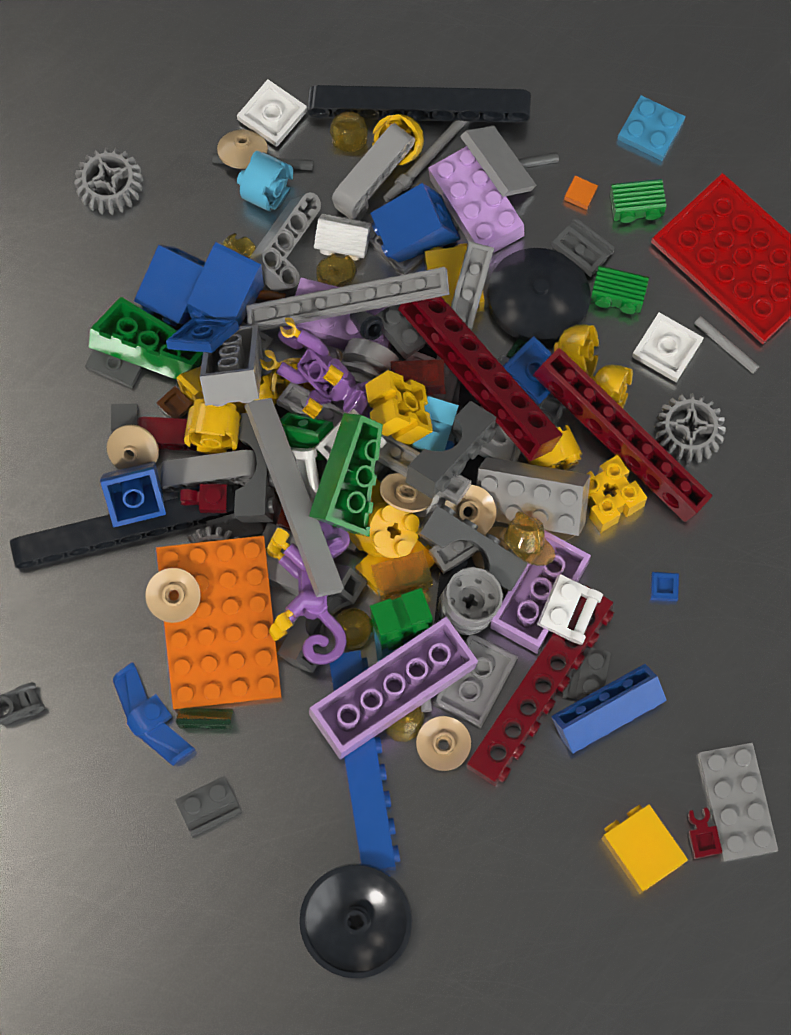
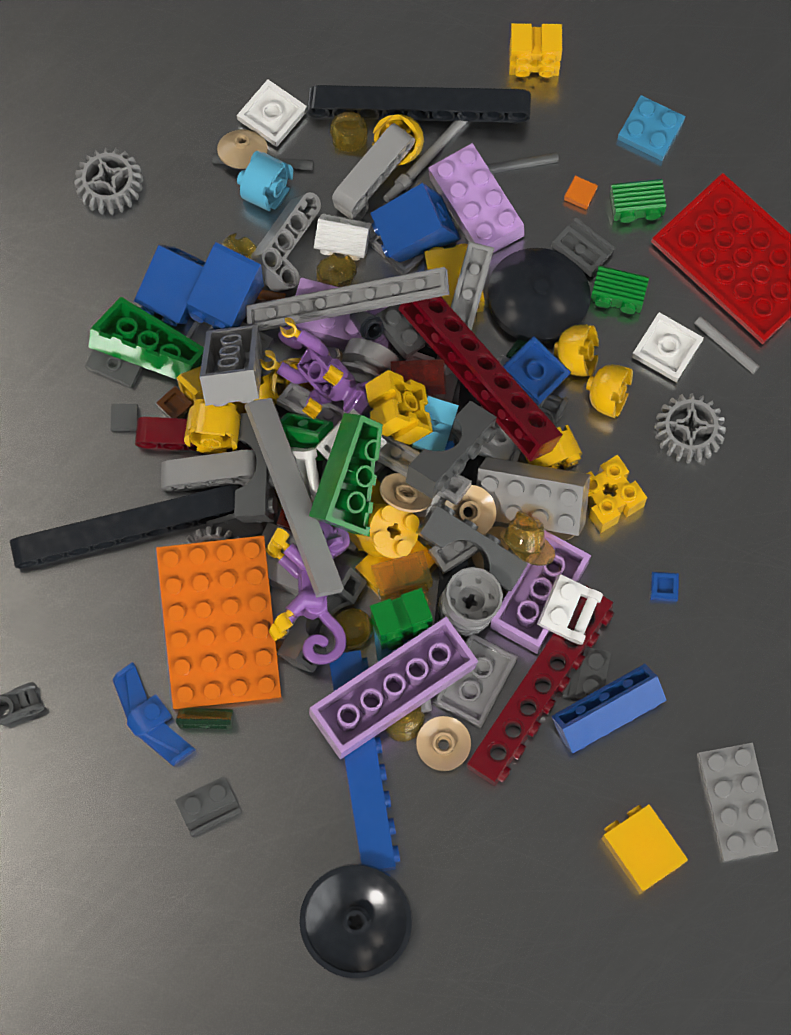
blue slope [100,461,166,527] -> none
tan dish [107,425,159,470] -> none
tan dish [146,568,201,623] -> none
blue tile [166,317,239,353] -> none
dark red plate [180,484,227,513] -> none
light grey tile [460,126,537,197] -> none
dark red brick [533,348,713,522] -> none
dark red plate [688,807,723,859] -> none
none -> yellow brick [509,23,562,78]

